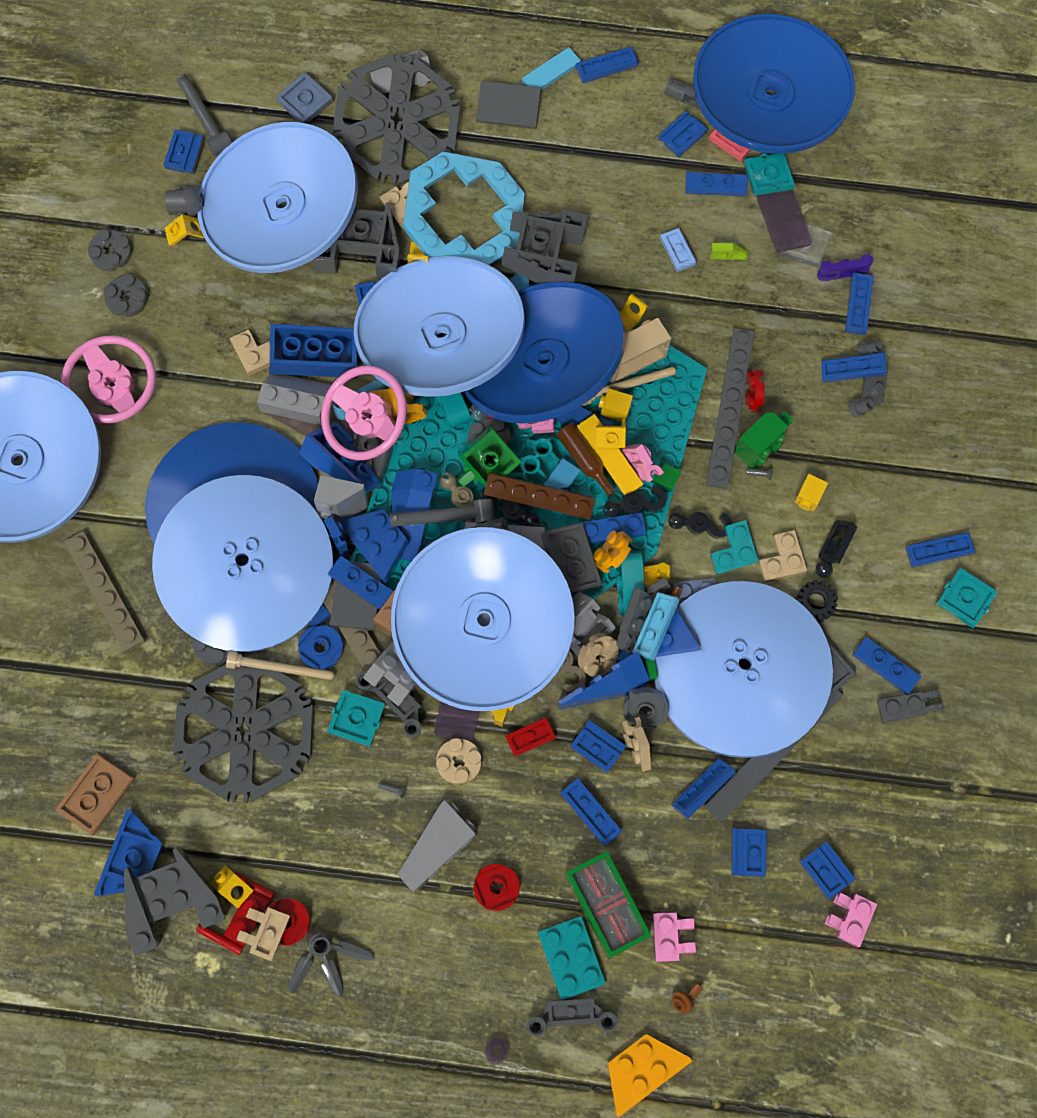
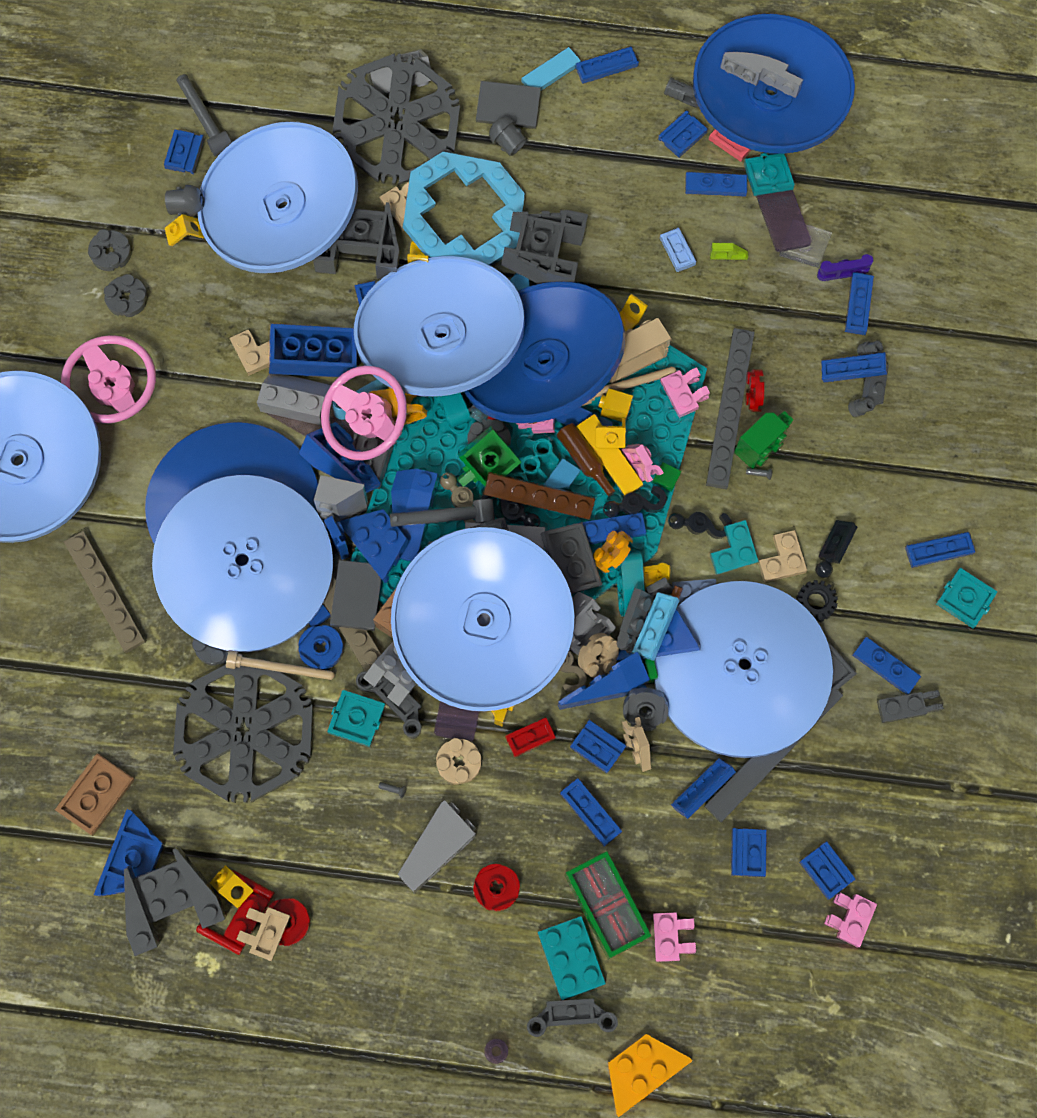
sand blue plate [276,72,333,124] -> none
dark grey plant [289,927,374,996] -> none
blue plate [328,556,394,610] -> none
dark orange plate [672,982,703,1014] -> none
yellow brick [794,474,828,512] -> none
none -> dark grey piece [489,117,527,156]
none -> bright pink plate [660,367,710,418]
none -> light grey slope [721,52,803,98]

